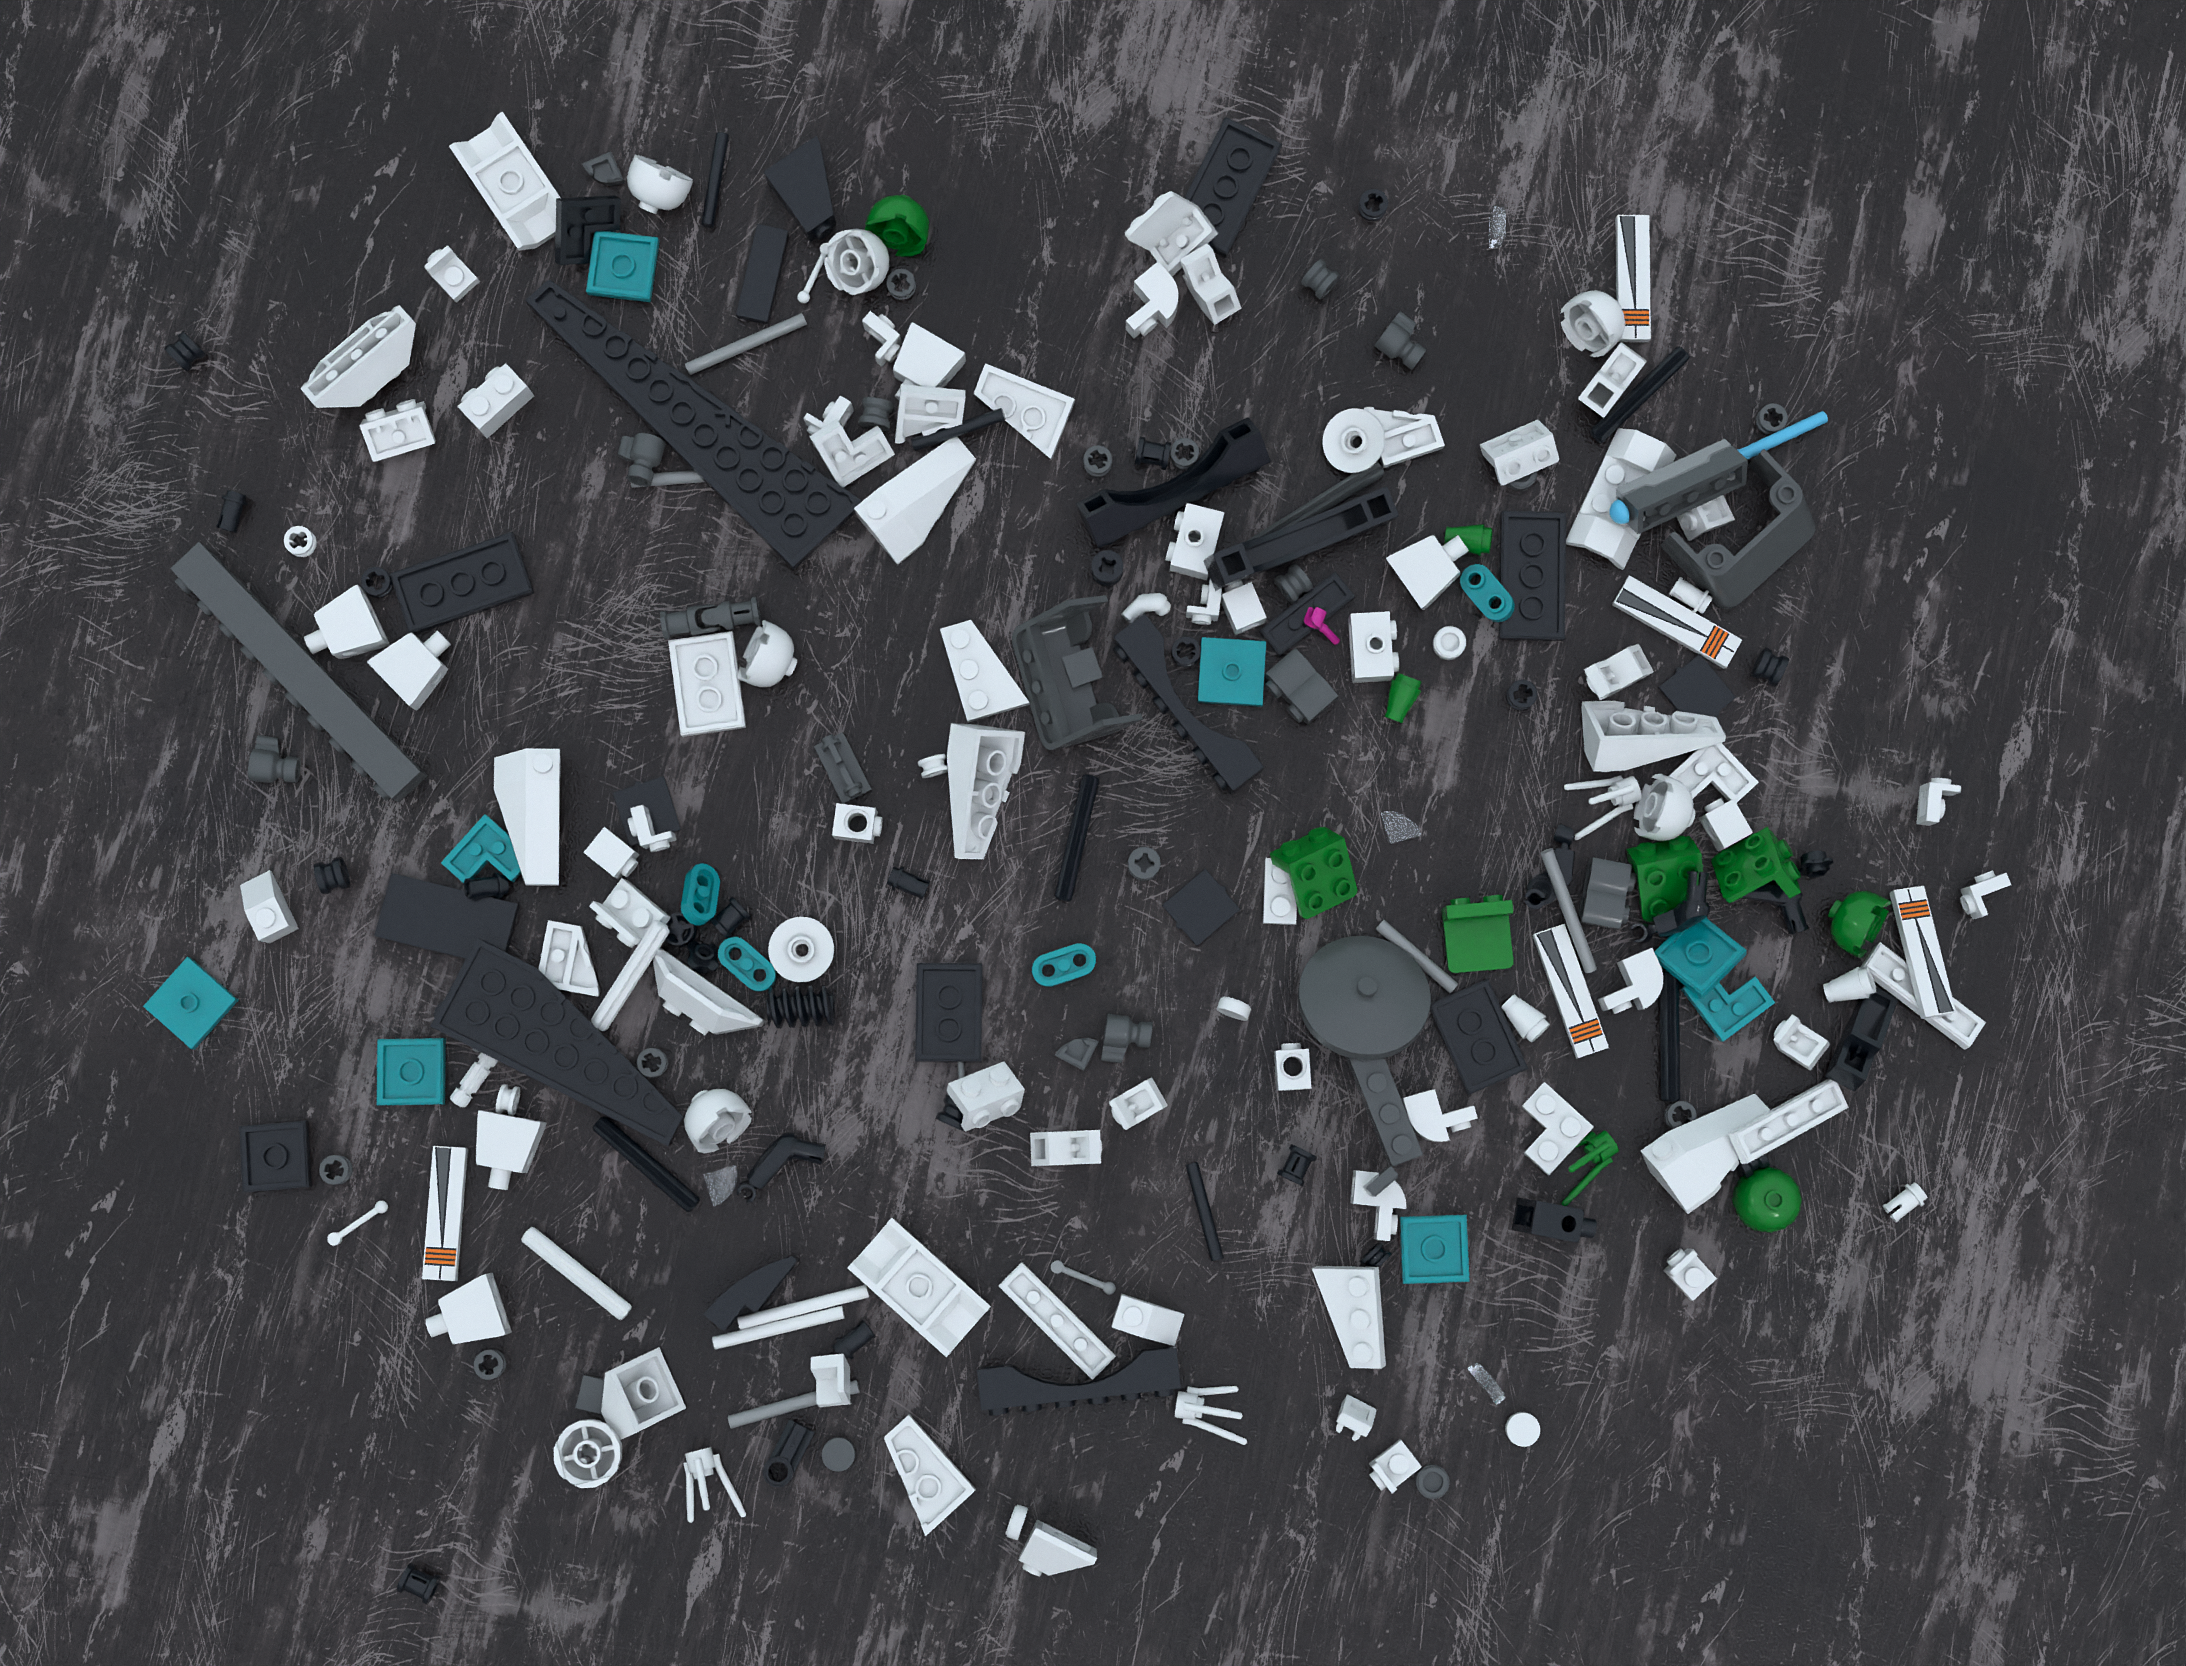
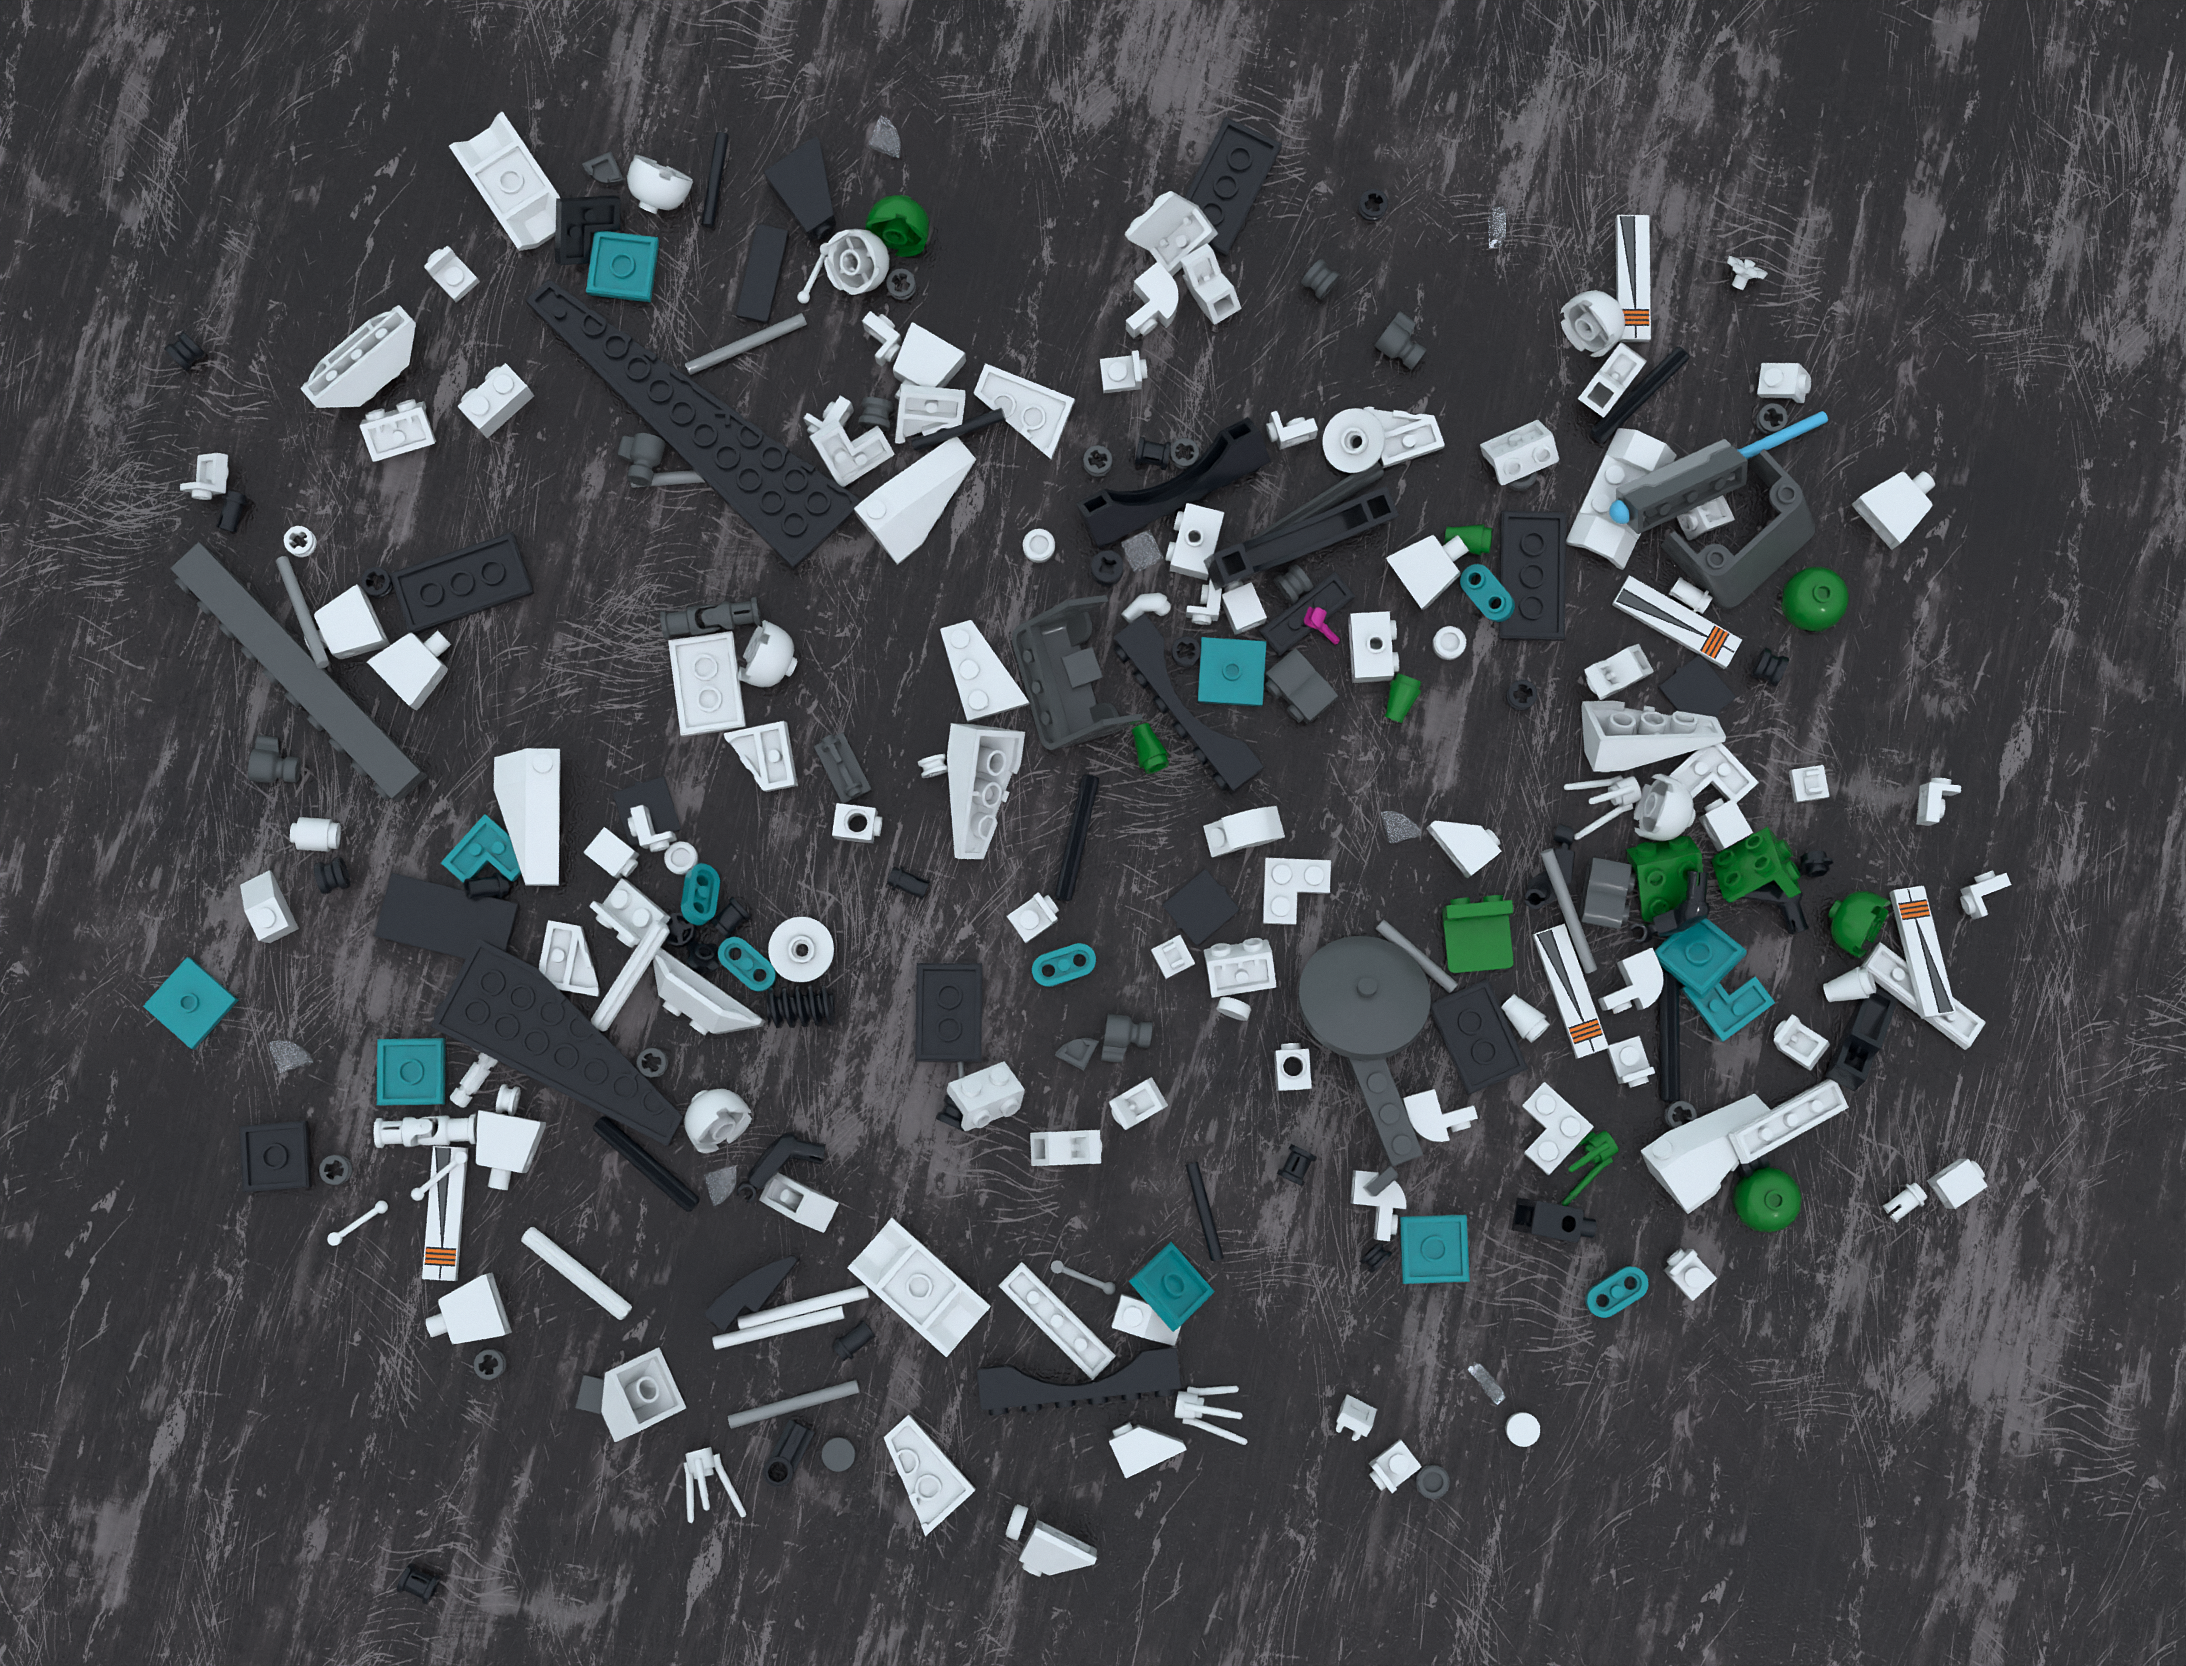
white cylinder [554,1419,622,1488] -> none
white panel [811,1354,850,1407] -> none
dark grey wheel [1128,847,1161,881] -> none
green bracket [1270,827,1357,919] -> none
white wing [1312,1266,1386,1369] -> none
none -> white bracket [180,453,229,500]
none -> clear tile [268,1041,313,1074]
none -> light grey bar [276,556,329,669]
none -> white brick [290,817,341,852]
none -> white piece [374,1114,478,1148]
none -> white hinge [411,1151,468,1201]
none -> white tile [664,842,699,875]
none -> white wing [724,721,798,792]
none -> white slope [759,1172,839,1233]
none -> clear tile [869,115,901,158]
none -> white bracket [1007,892,1059,943]
none -> white tile [1023,529,1055,563]
none -> white bracket [1100,350,1147,393]
none -> white slope [1109,1422,1187,1478]
none -> clear tile [1120,529,1163,573]
none -> teal plate [1129,1242,1215,1332]
none -> green cone [1132,723,1169,774]
none -> white tile [1151,935,1195,979]
none -> white brick [1203,806,1285,857]
none -> white bracket [1204,938,1276,998]
none -> white bracket [1266,411,1318,450]
none -> white slope [1426,821,1502,879]
none -> teal plate [1585,1266,1648,1318]
none -> white bracket [1607,1036,1655,1088]
none -> white plant [1727,256,1768,290]
none -> white bracket [1757,363,1811,403]
none -> green cylinder [1781,566,1849,632]
none -> white tile [1789,765,1829,803]
none -> white torso [1851,471,1935,550]
none -> white brick [1927,1159,1988,1209]

